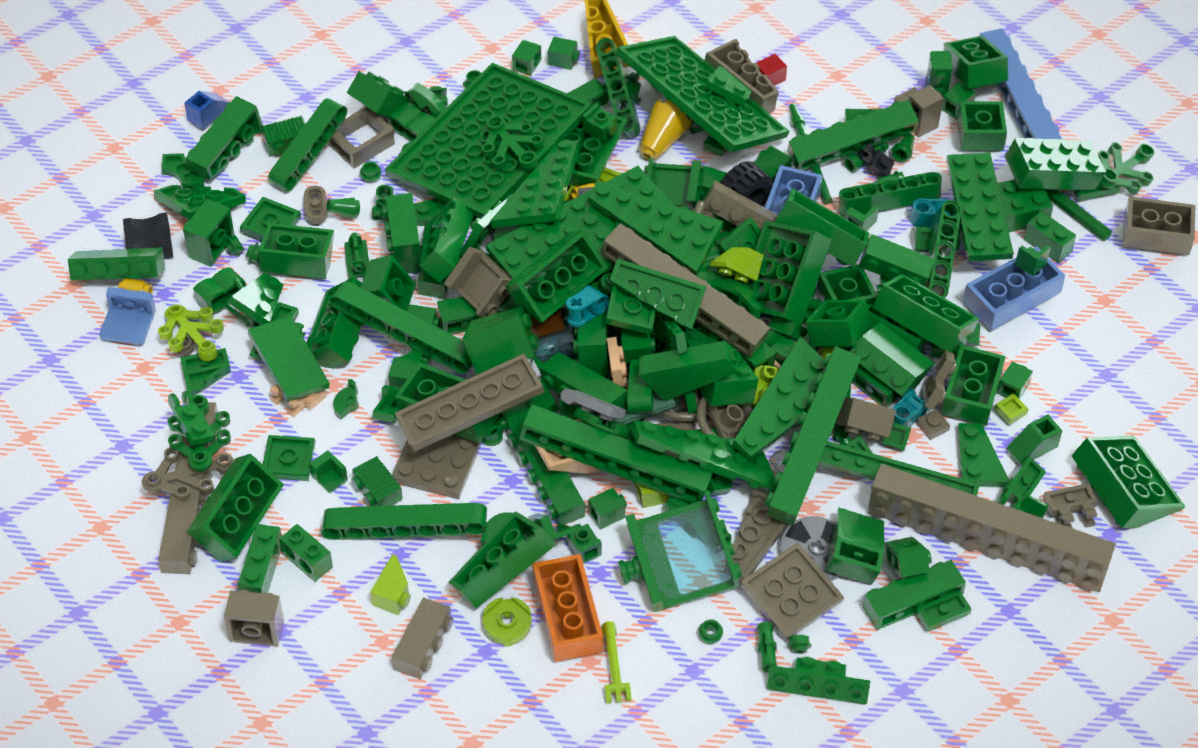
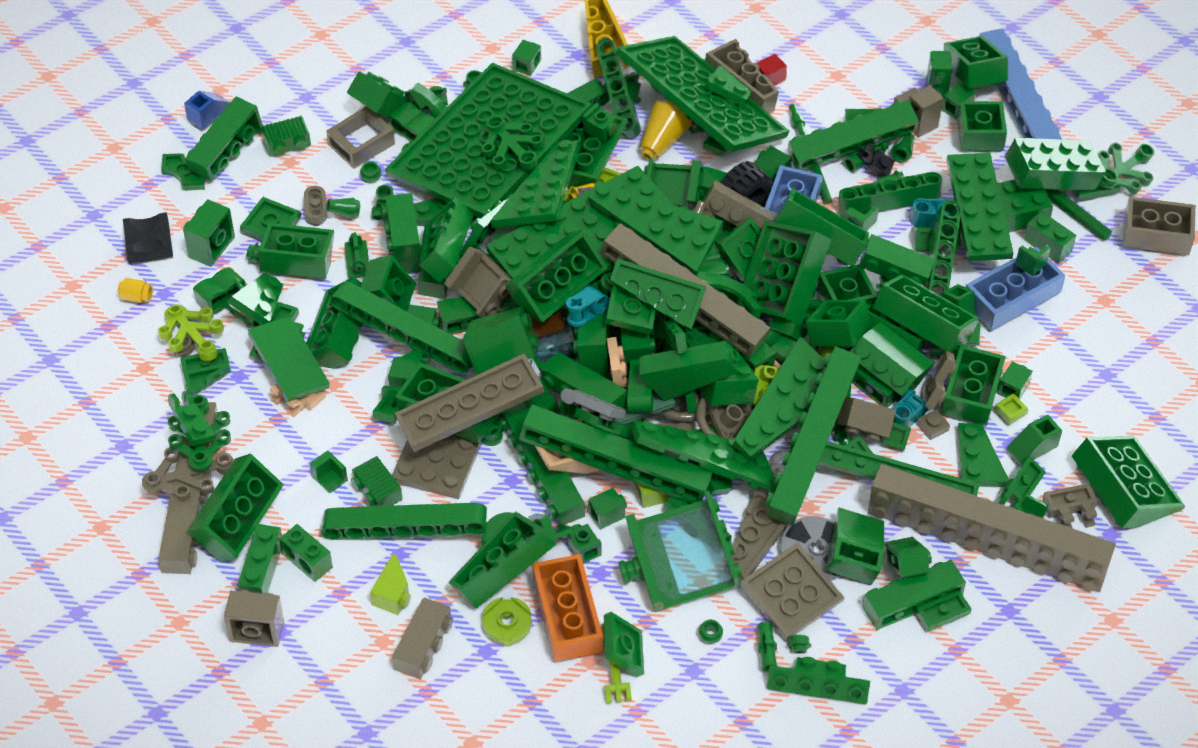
green brick [67,247,166,281] -> none
medium blue bracket [99,287,156,345] -> none
green plate [153,185,246,220] -> none
green plate [225,235,245,256] -> none
green tile [263,435,316,481] -> none
green beam [268,98,348,192] -> none
green piece [333,379,359,420] -> none
green brick [547,36,580,70] -> none
lime slope [710,247,764,284] -> none
none -> green plate [603,611,645,677]
none -> green brick [942,284,975,315]

